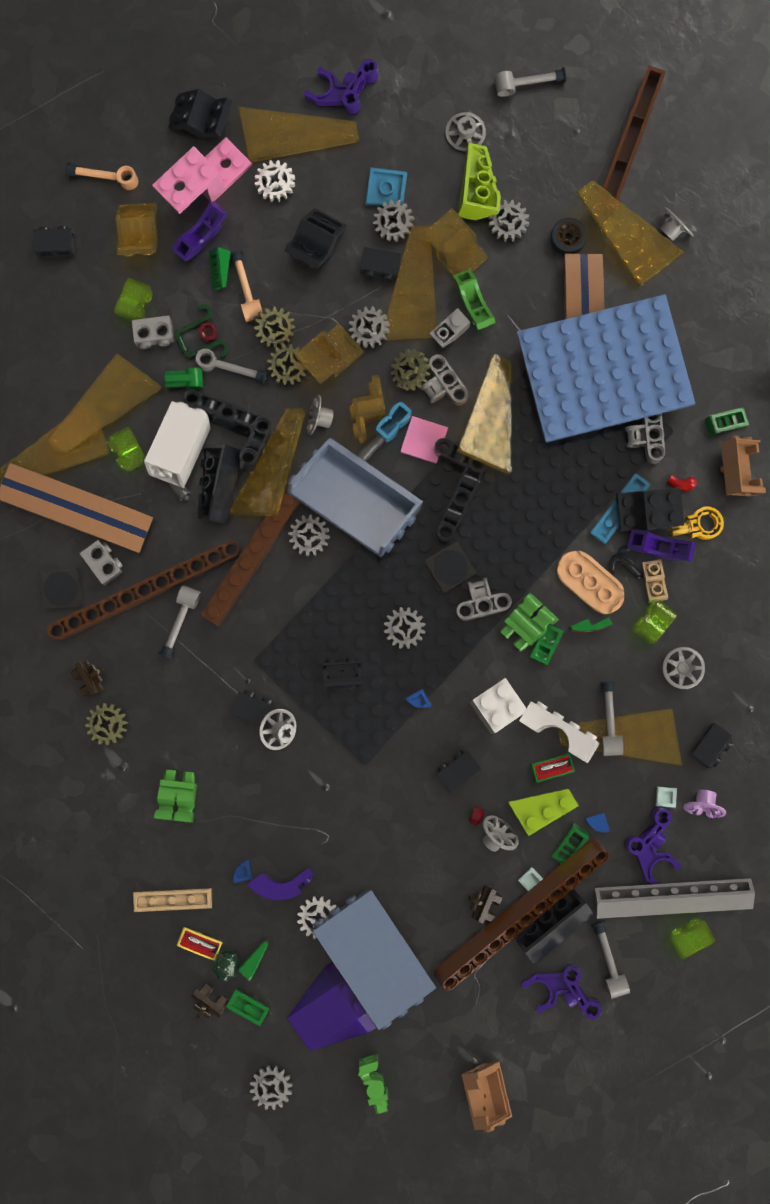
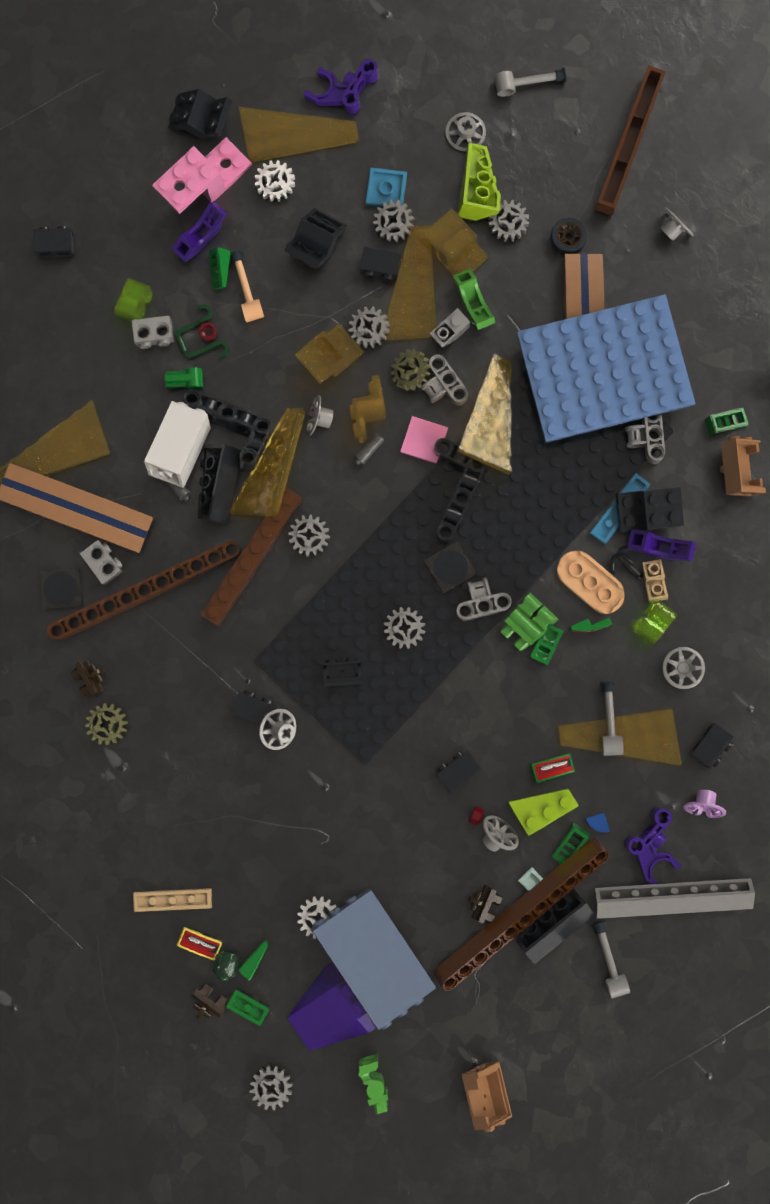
clear yellow wing [47,354,163,454] -> none
light nougat piece [65,162,139,190] -> none
clear neon green brick [108,426,146,472] -> none
clear yellow bracket [116,203,159,257] -> none
bright green hips [154,769,197,823] -> none
light grey piece [158,585,201,659] -> none
light grey piece [196,349,268,385] -> none
blue tile [233,860,253,883] -> none
dark purple arch [247,867,314,900] -> none
olive gear [253,306,295,348] -> none
olive gear [268,344,308,386] -> none
sand blue panel [287,438,423,557] -> none
dark azure brick [376,402,412,443] -> none
blue tile [405,689,432,708] -> none
white brick [470,678,528,734] -> none
white arch [519,701,600,763] -> none
dark purple piece [522,963,601,1019] -> none
clear yellow wing [576,180,685,286] -> none
light aqua tile [655,787,677,808] -> none
red arm [667,474,697,492] -> none
yellow pin [668,506,724,540] -> none
clear neon green brick [668,918,716,960] -> none

